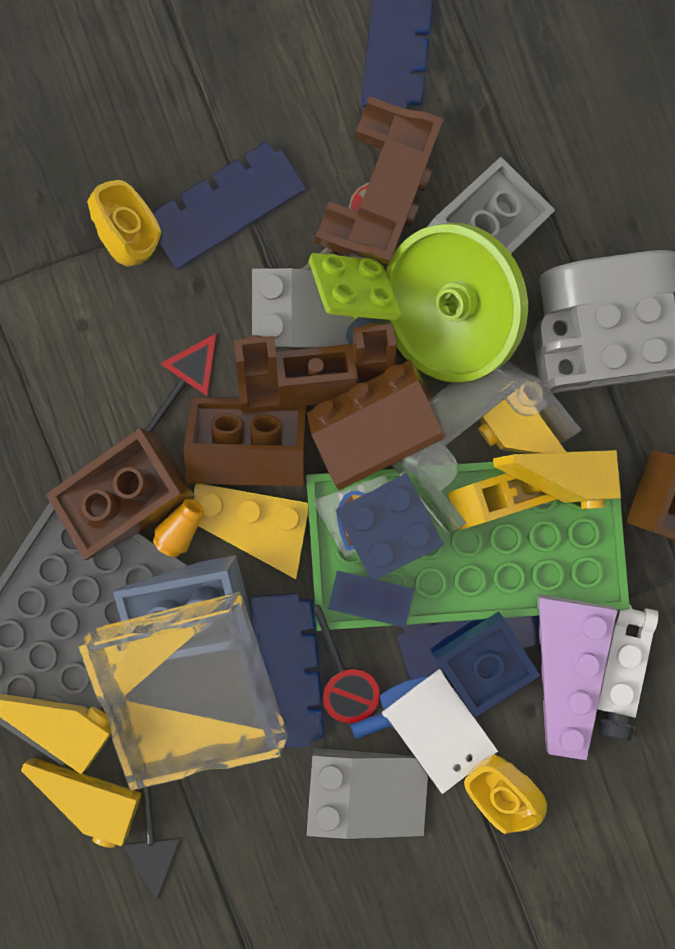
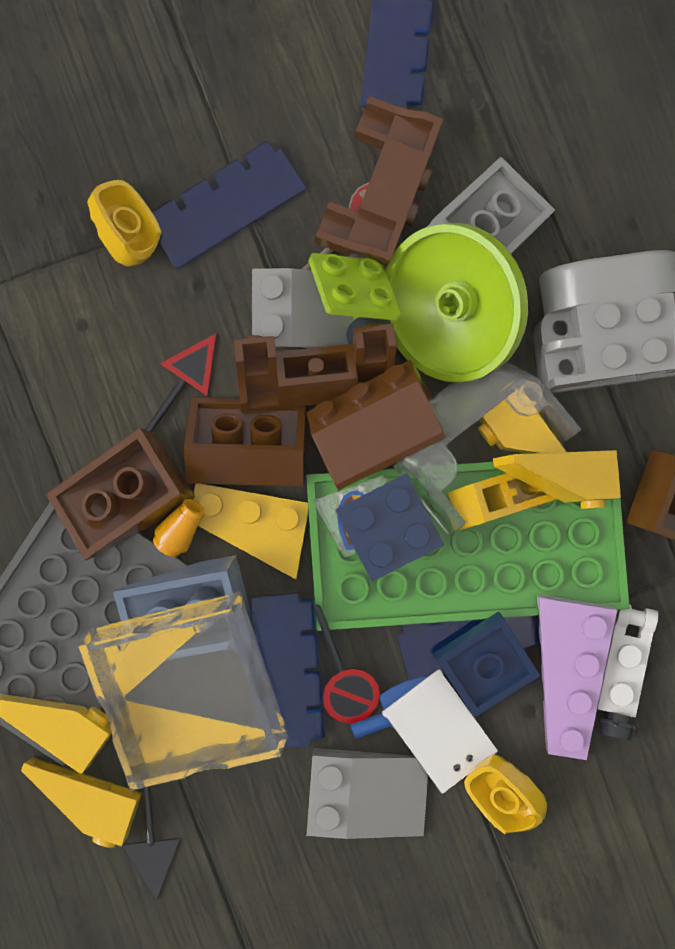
clear blue plate [328,570,414,628] -> none

